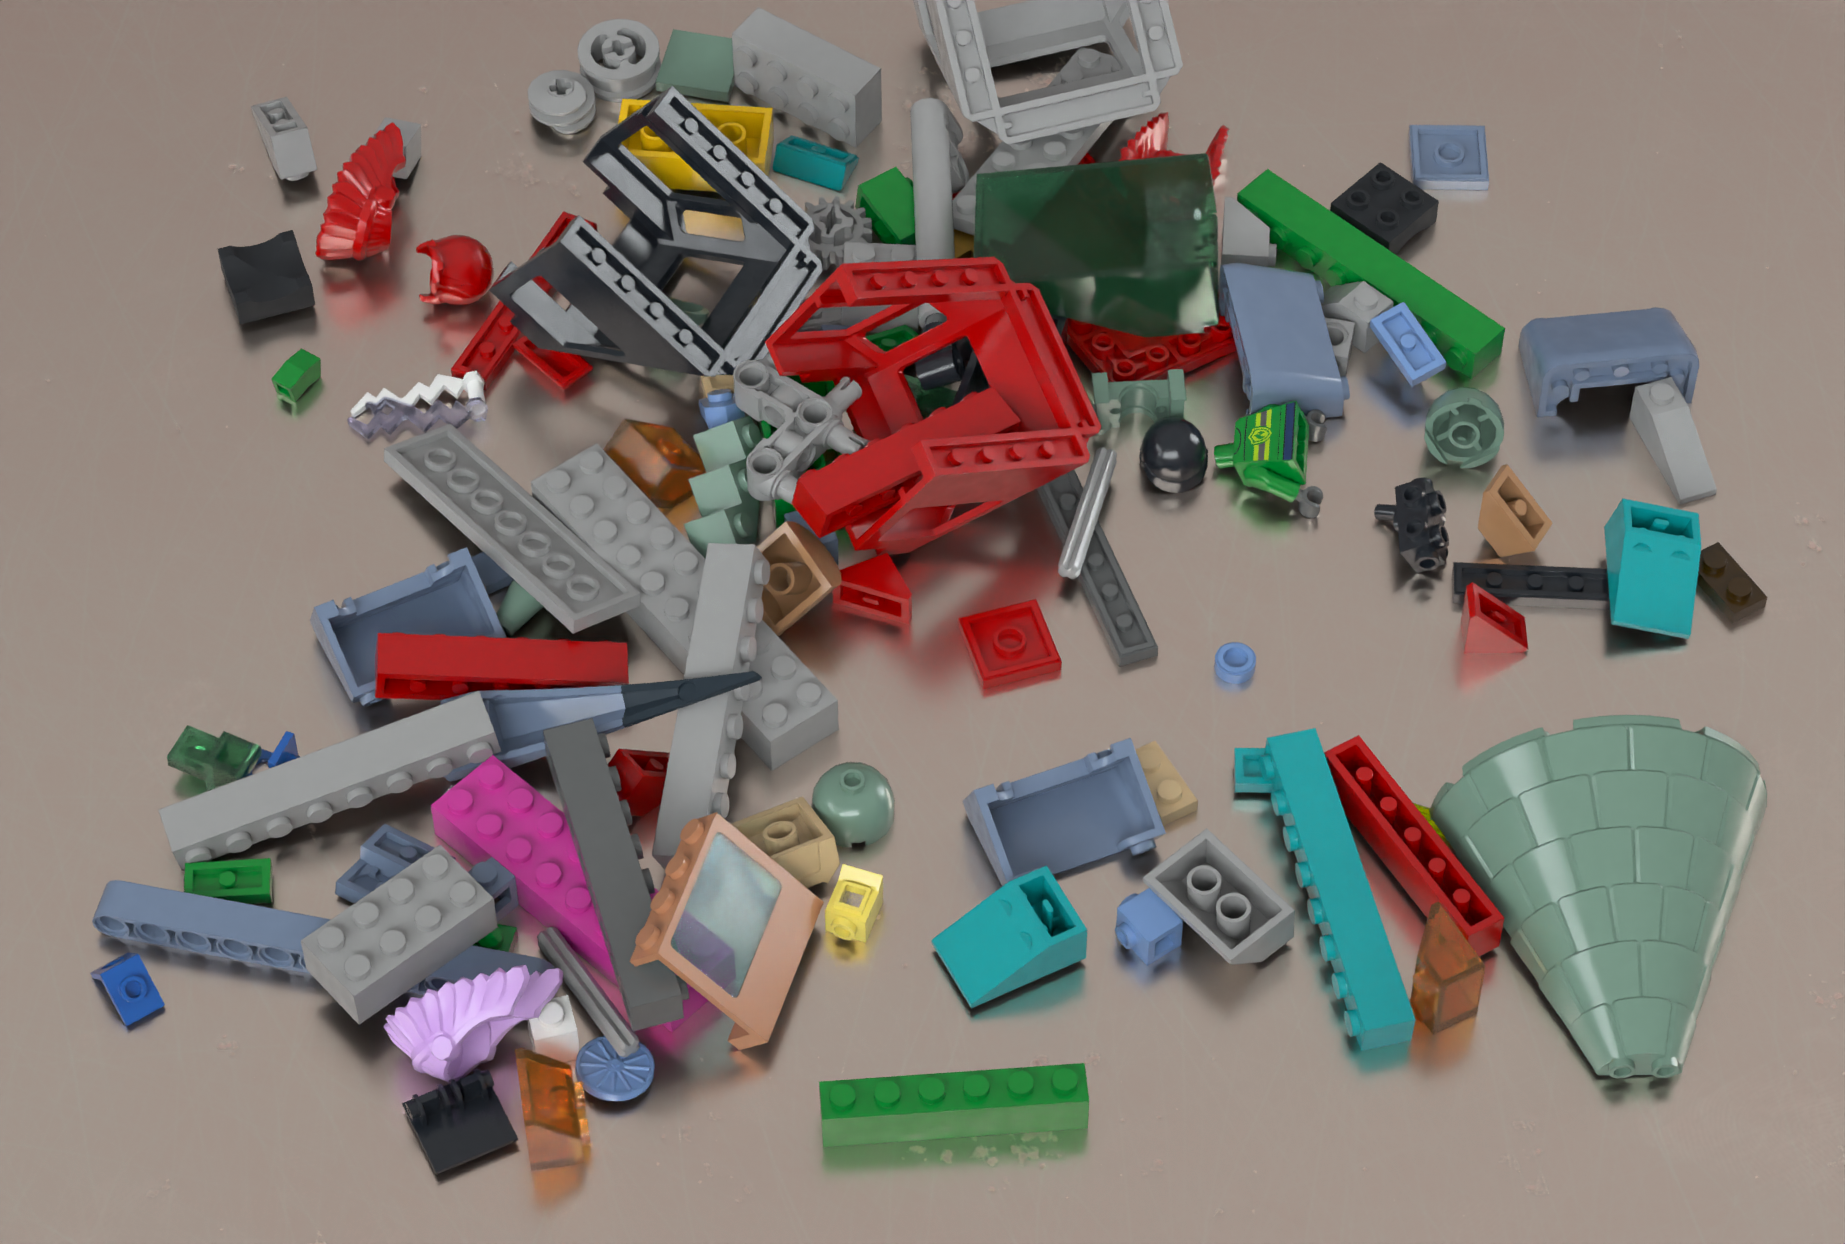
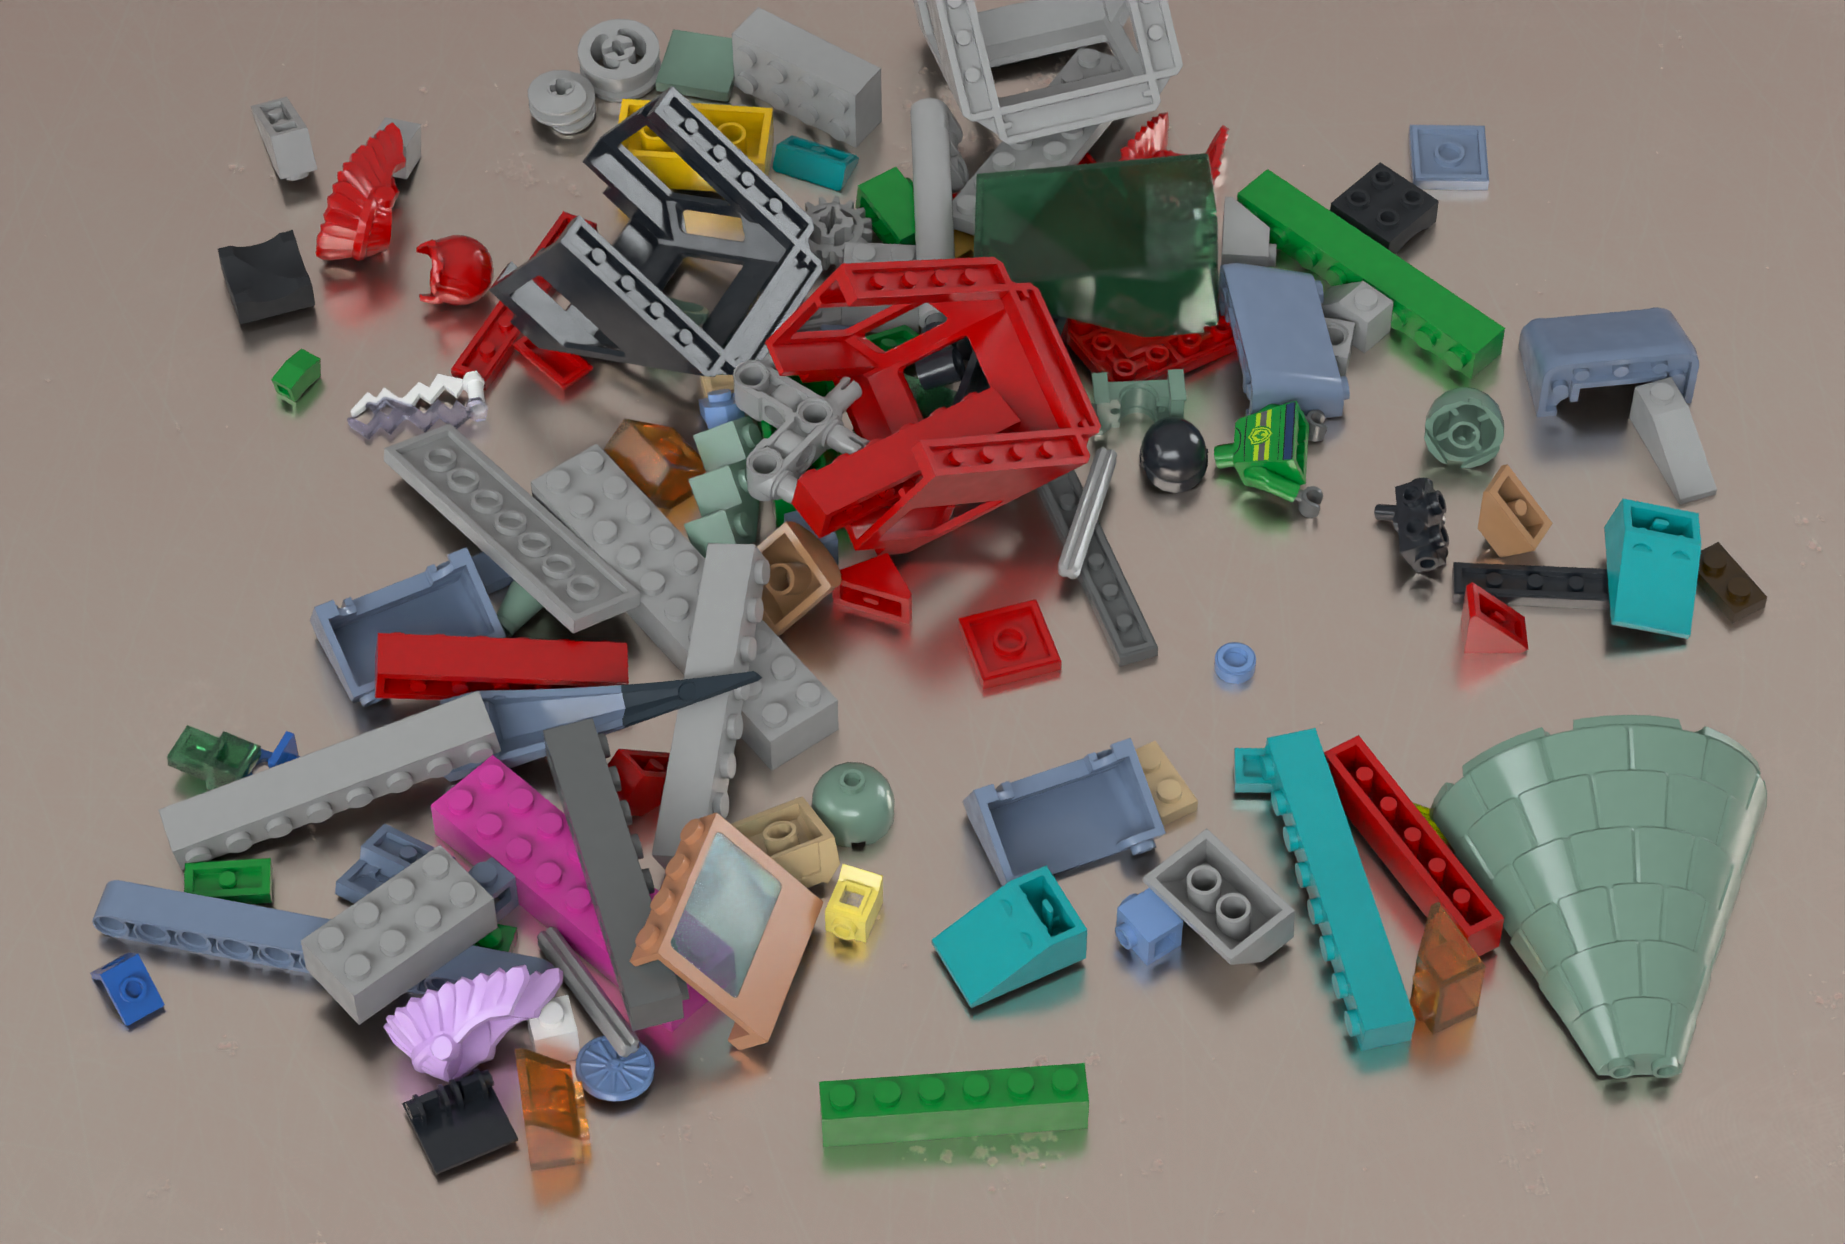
medium blue tile [1370,302,1446,387] -> none

